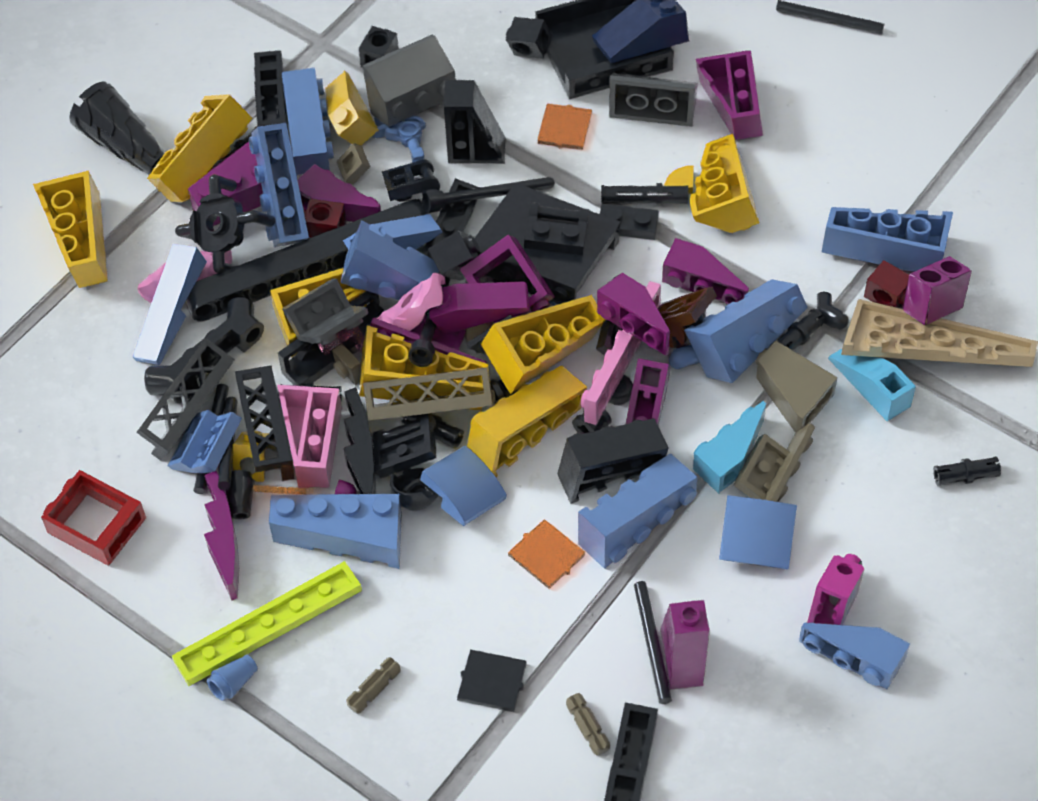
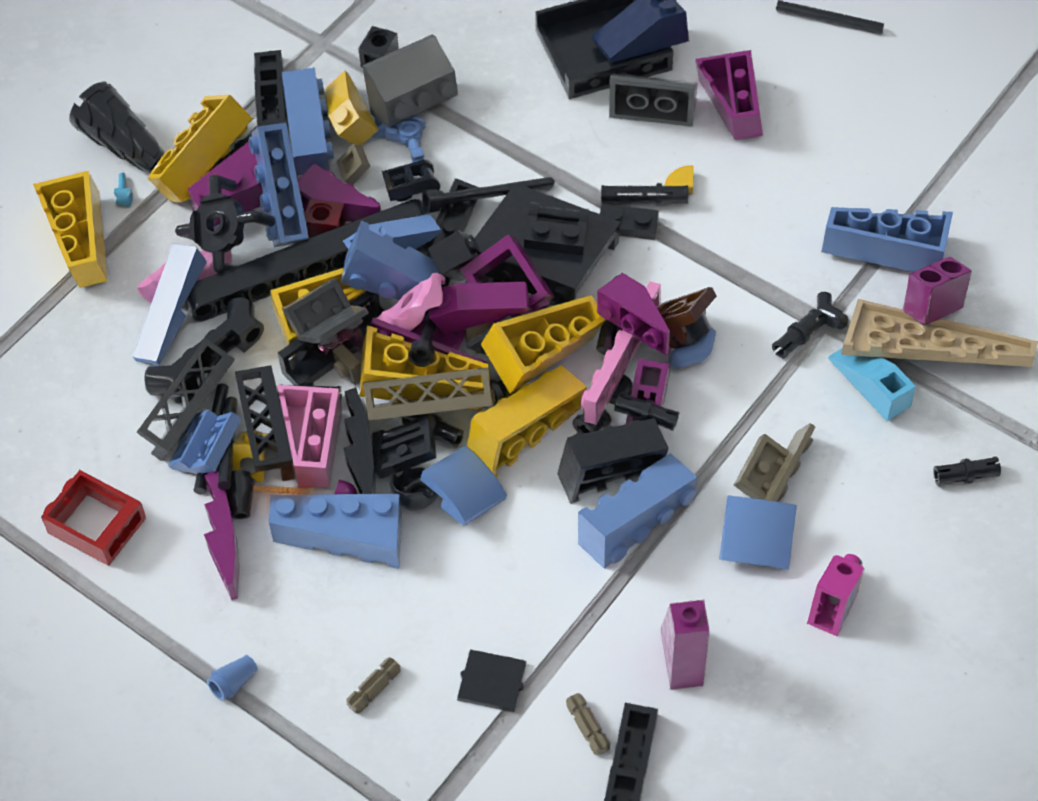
neon yellow plate [172,561,362,687] -> none
black wedge [444,80,506,164] -> none
black brick [505,17,553,58] -> none
clear orange piece [508,519,585,589] -> none
clear orange piece [537,103,592,150] -> none
black bar [633,581,672,704] -> none
magenta slope [662,238,749,305] -> none
medium blue wedge [684,279,808,383] -> none
yellow wedge [689,134,759,233] -> none
medium azure slope [693,401,766,494] -> none
dark tan slope [756,341,838,433] -> none
medium blue slope [799,623,910,689] -> none
dark red brick [864,260,909,308] -> none
none -> medium azure hand [114,173,133,206]
none -> black pin [614,392,680,431]

